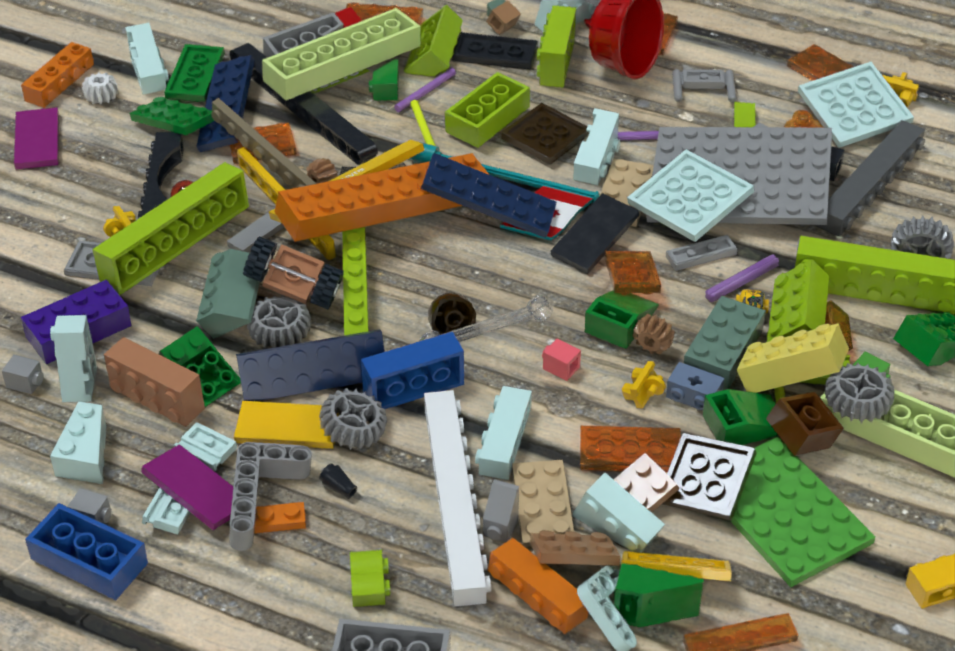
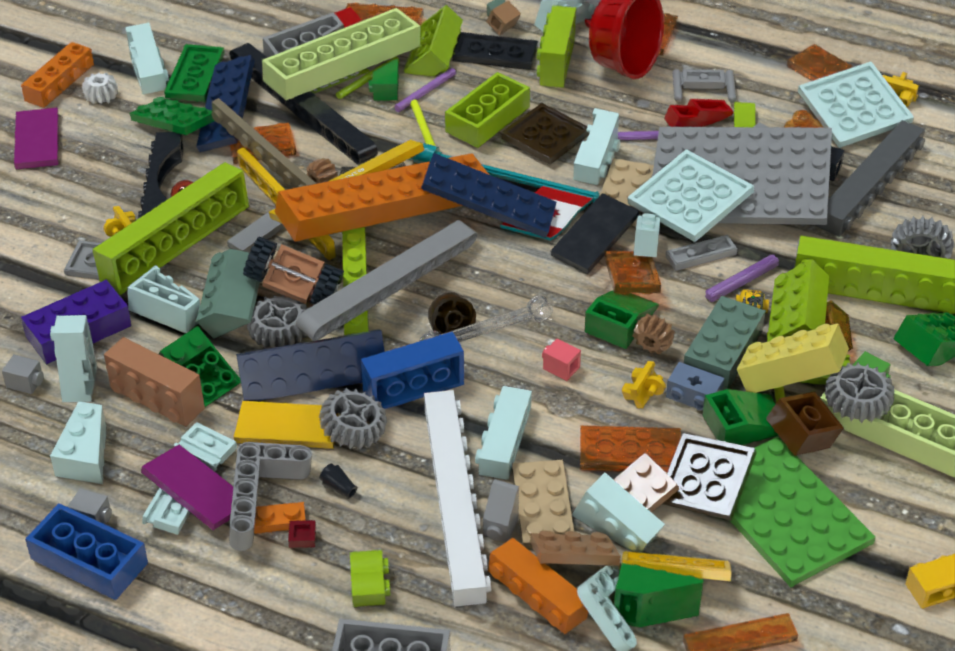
none -> light aqua wedge [128,266,200,333]
none -> dark red plate [288,520,316,548]
none -> light grey beam [295,220,478,341]
none -> lime bar [336,56,399,100]
none -> light aqua brick [634,213,660,257]
none -> red slope [664,99,734,127]

